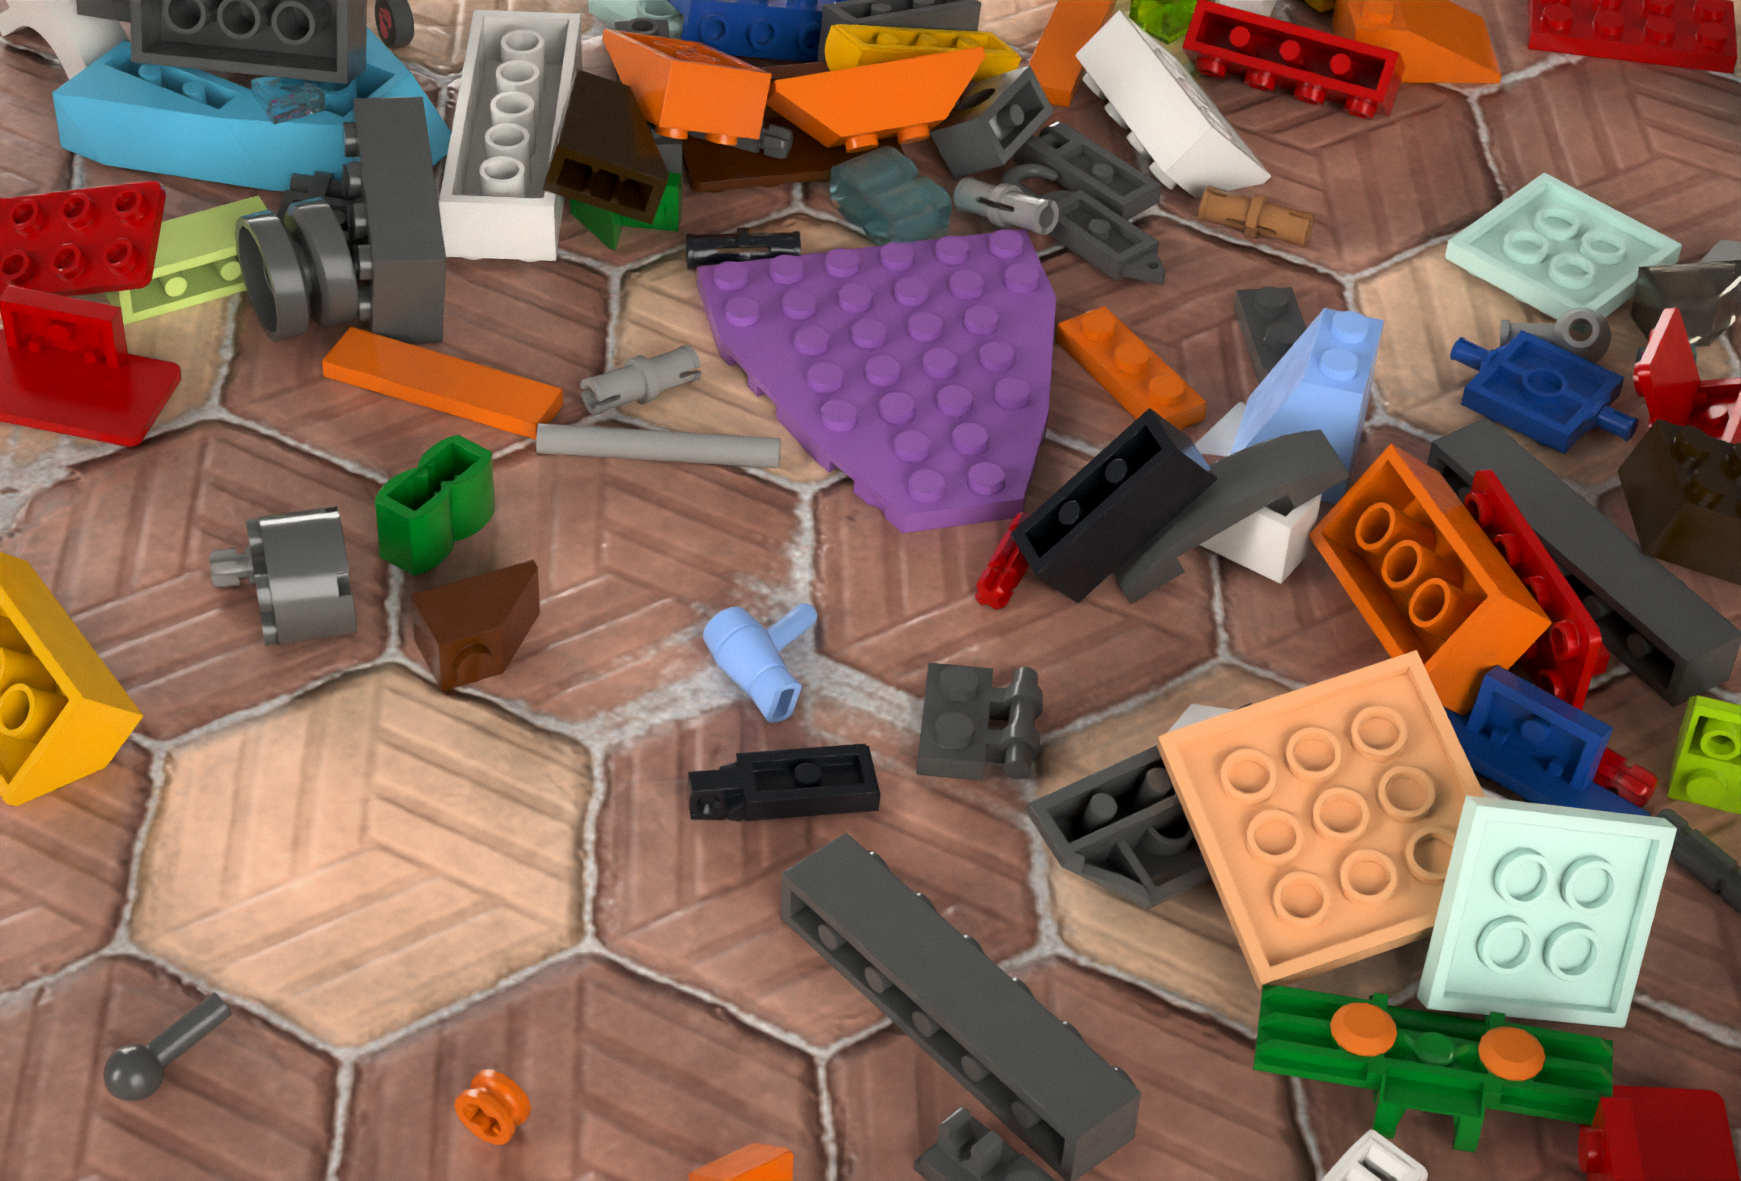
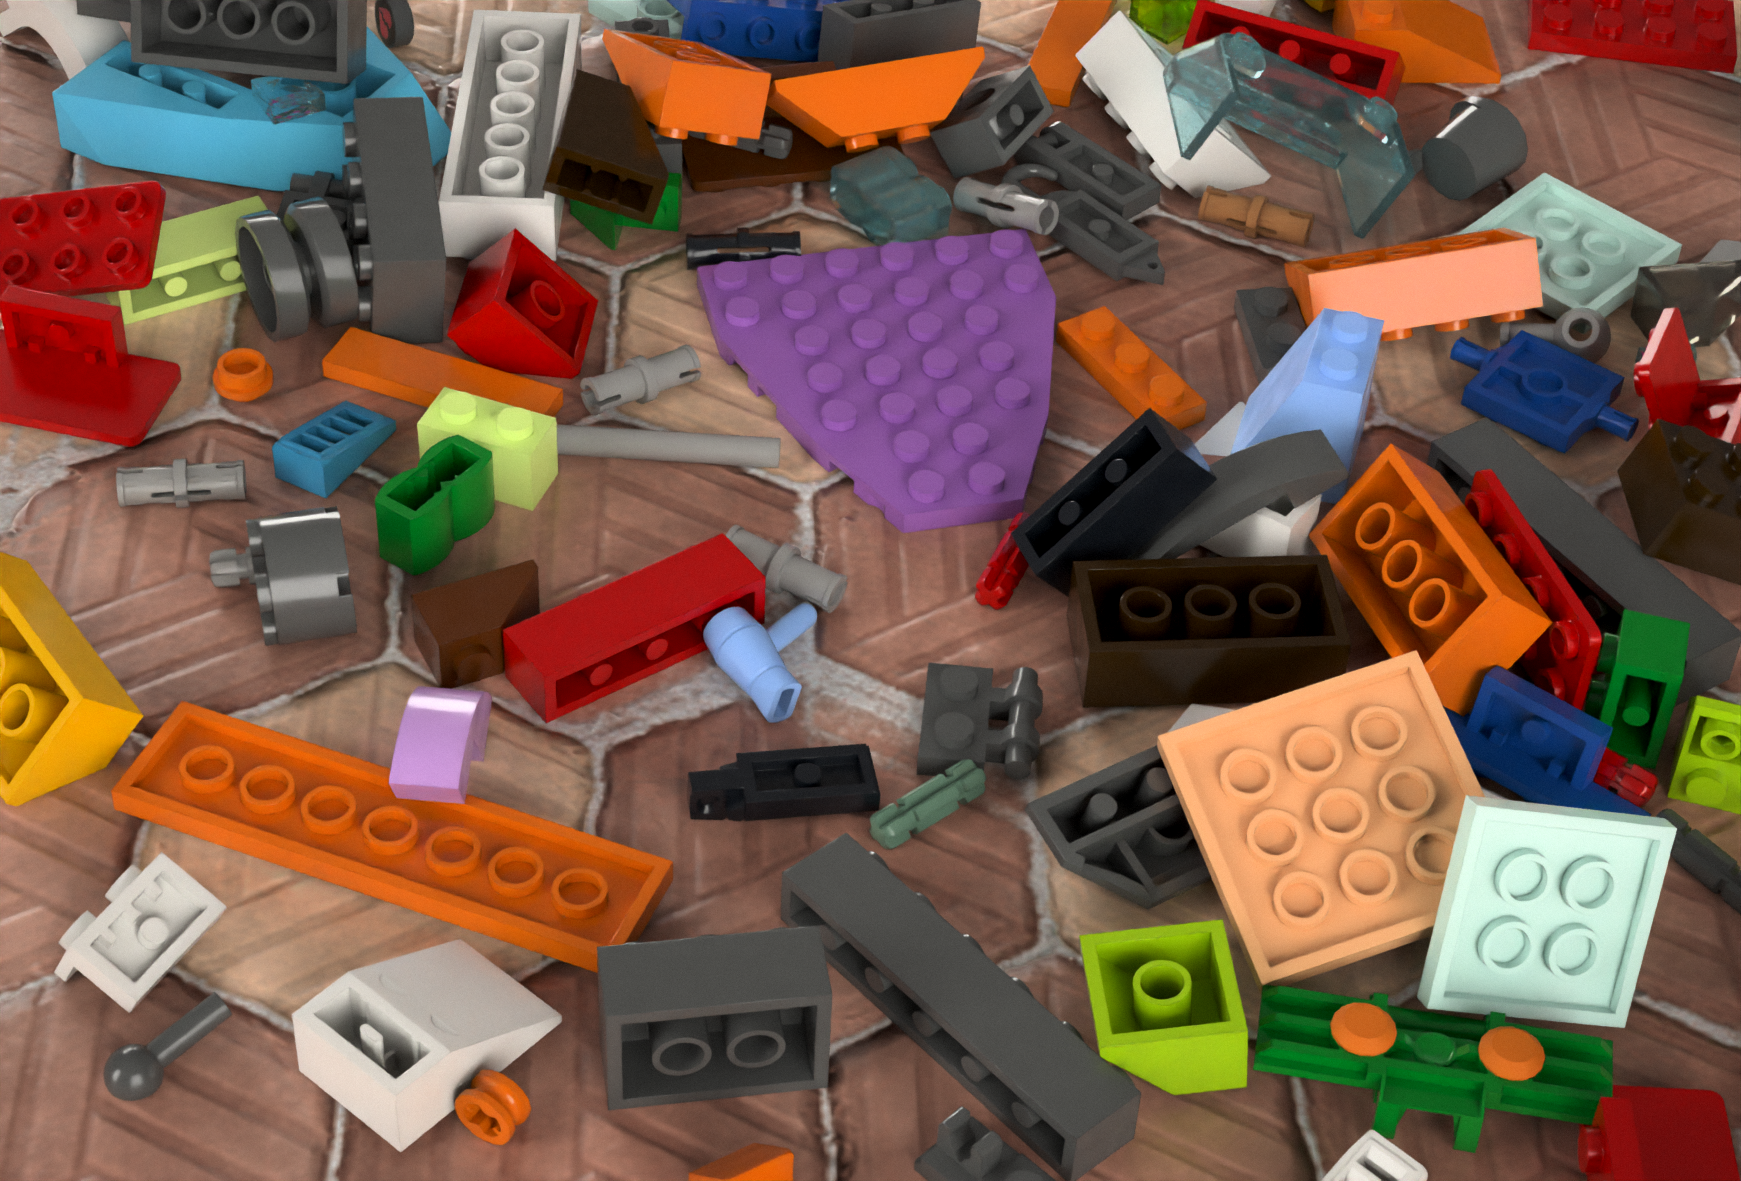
yellow brick [825,24,1022,83] -> none
none -> white bracket [54,852,227,1013]
none -> orange plate [111,701,673,973]
none -> light grey pin [116,458,247,508]
none -> orange plate [213,348,274,402]
none -> dark azure slope [272,401,397,498]
none -> white slope [292,939,562,1152]
none -> lavender brick [389,686,492,804]
none -> yellowish green brick [417,387,558,511]
none -> red slope [447,228,599,379]
none -> red brick [503,533,766,723]
none -> dark grey brick [597,925,832,1111]
none -> light grey pin [725,525,848,613]
none -> sand green axle [869,759,987,850]
none -> dark brown brick [1067,555,1351,708]
none -> lime slope [1079,919,1248,1095]
none -> clear light blue windscreen [1163,32,1415,239]
none -> slope [1284,227,1543,341]
none -> dark grey hat [1397,96,1528,201]
none -> green brick [1584,609,1690,769]

